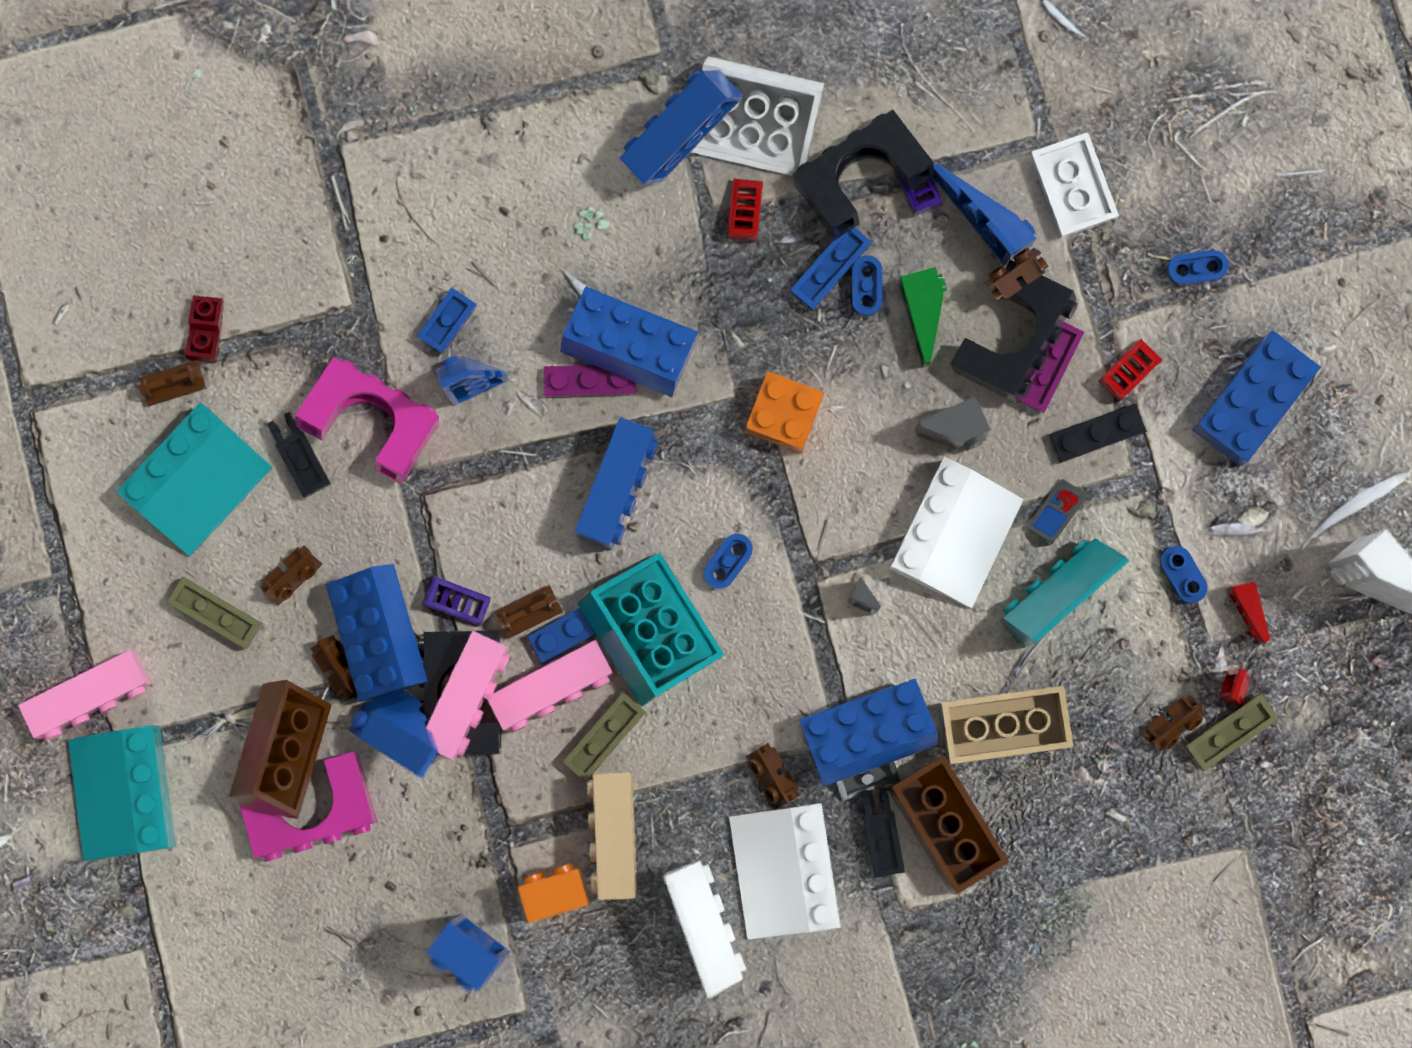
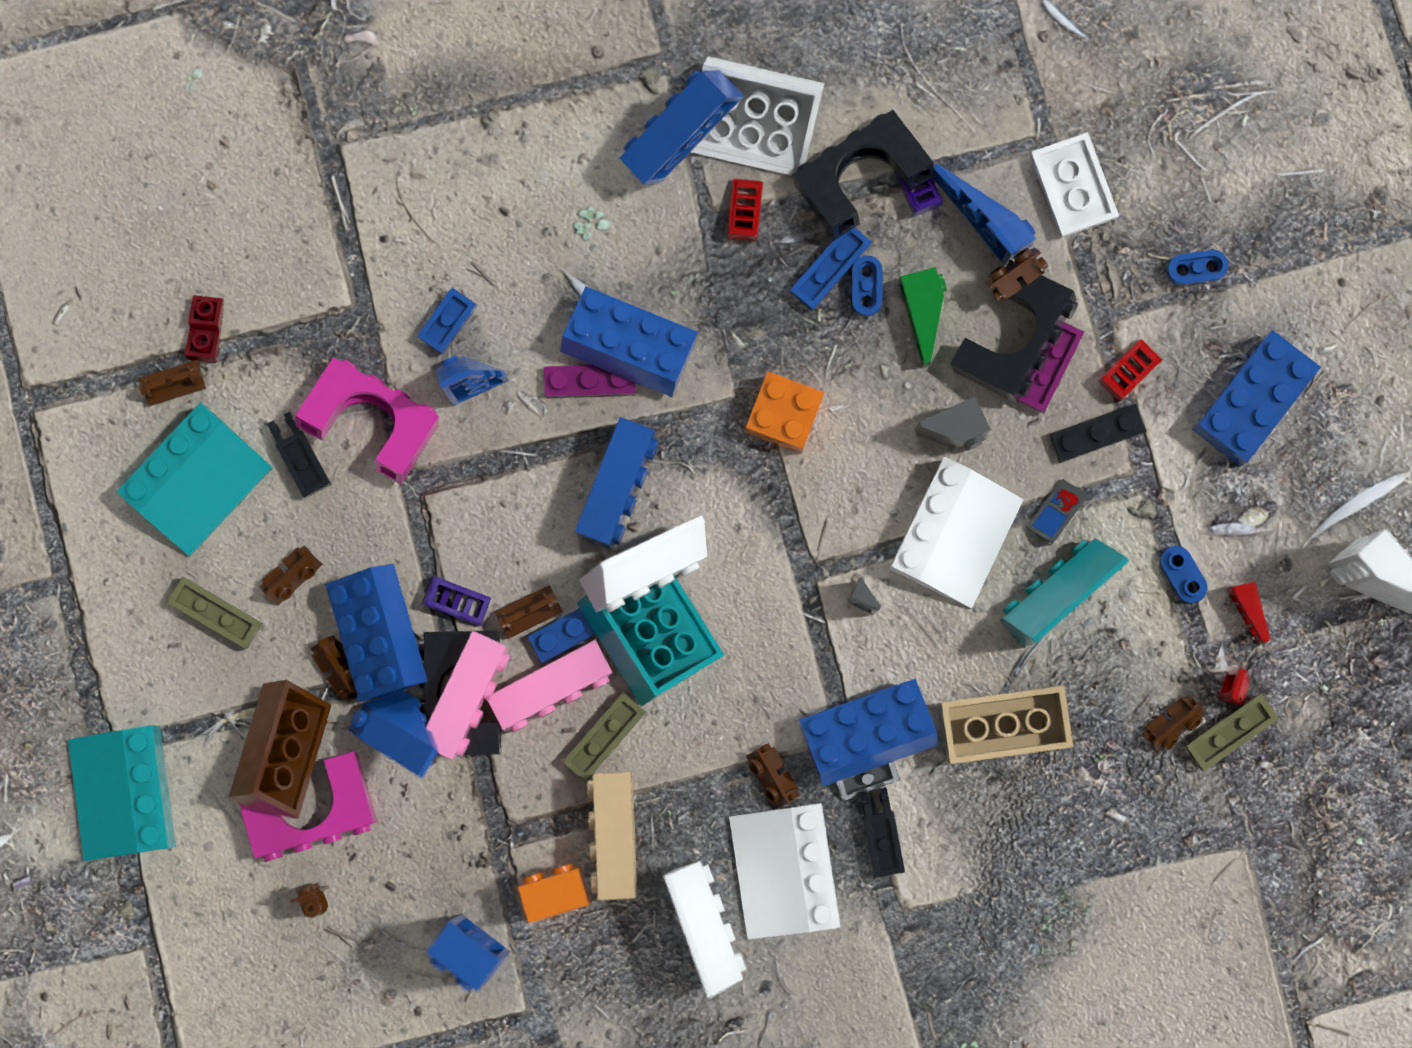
bright pink brick [18,650,152,741] -> none
blue plate [704,534,753,590] -> none
reddish brown slope [887,755,1009,895] -> none
none -> reddish brown hinge [290,883,330,918]
none -> white slope [579,515,707,613]

